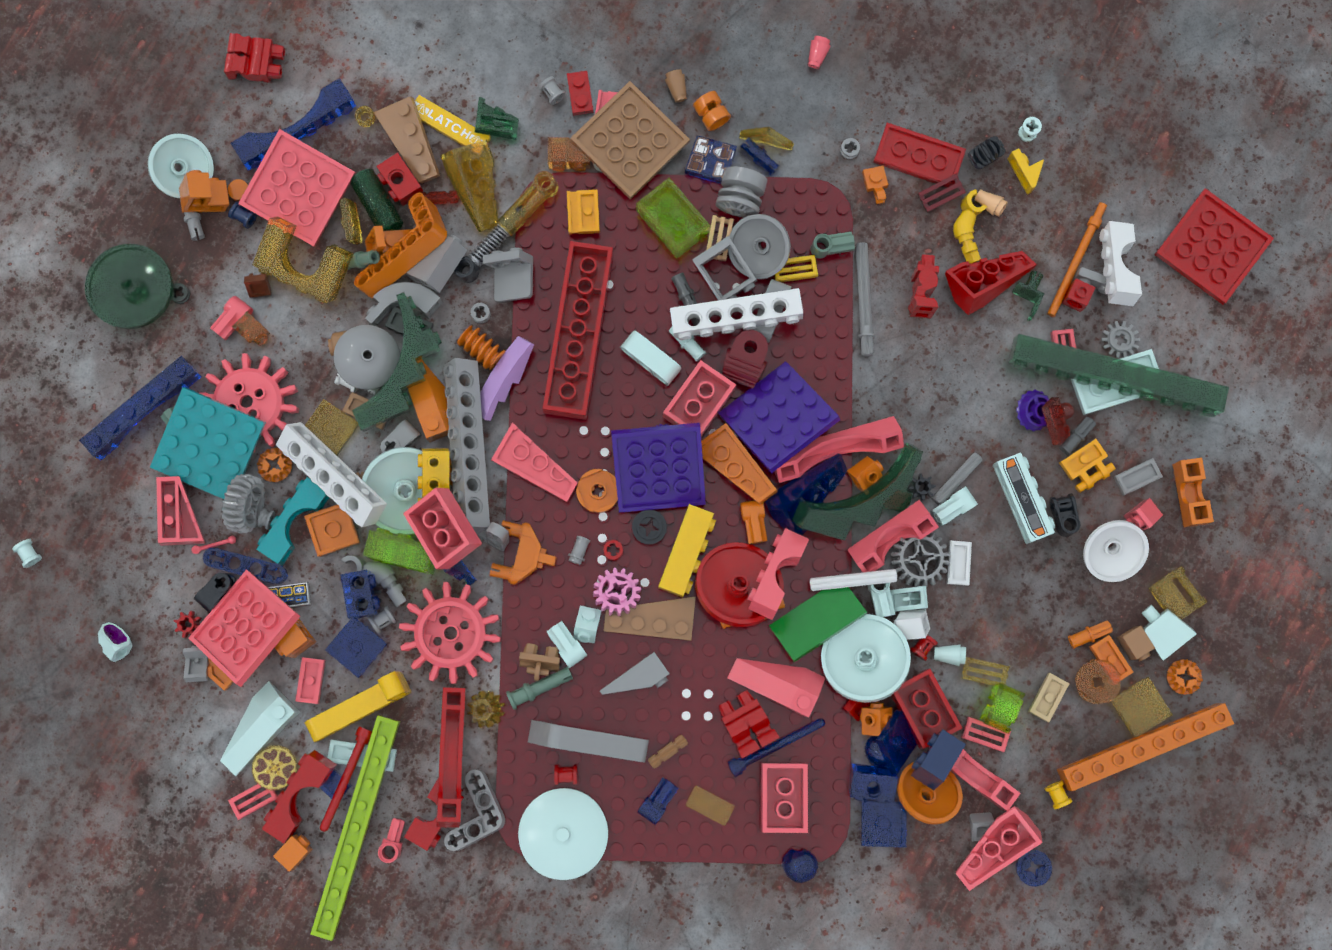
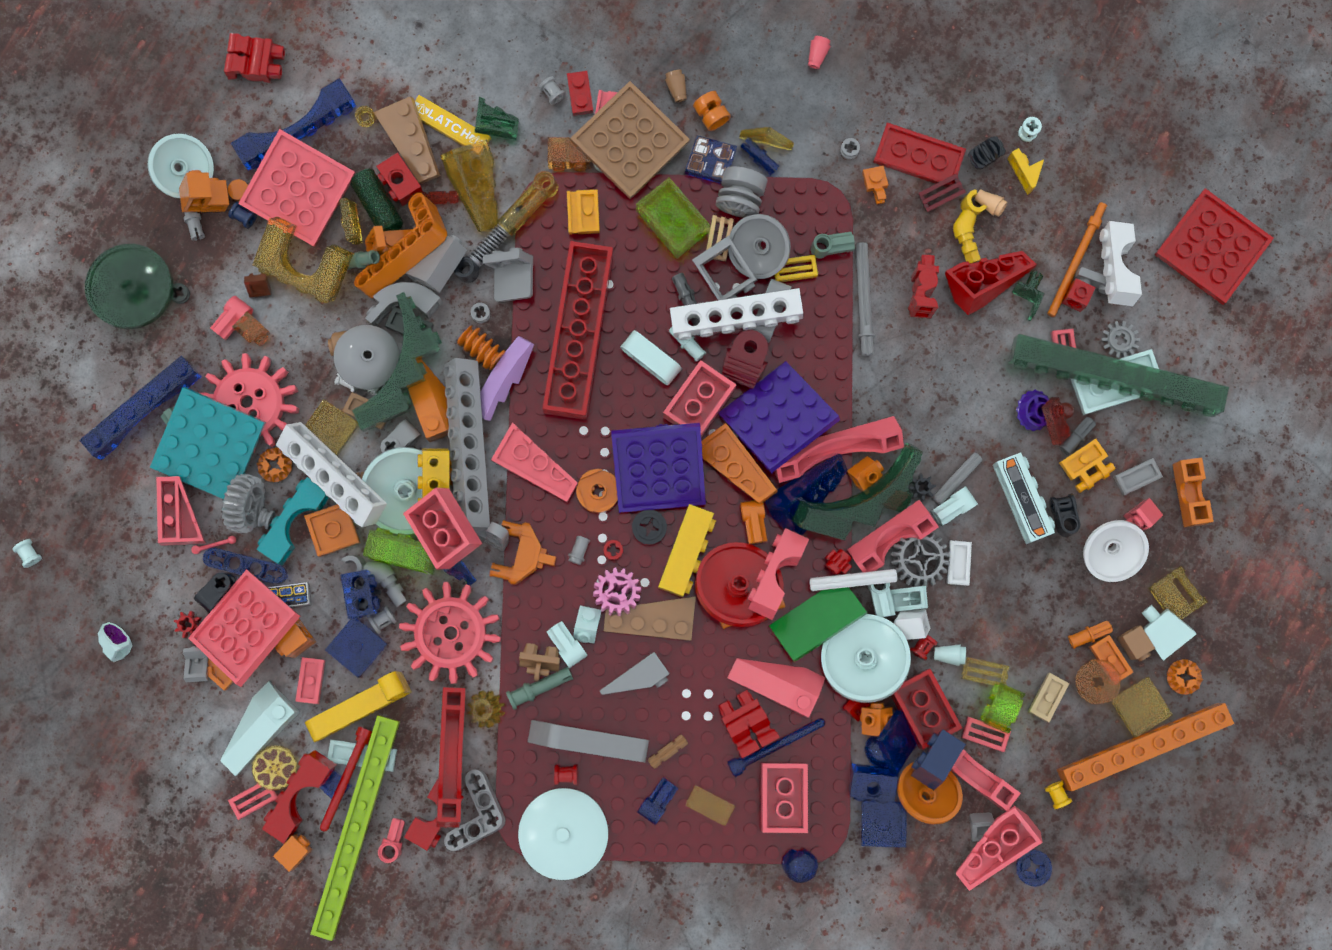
none -> red gear [825,549,852,575]

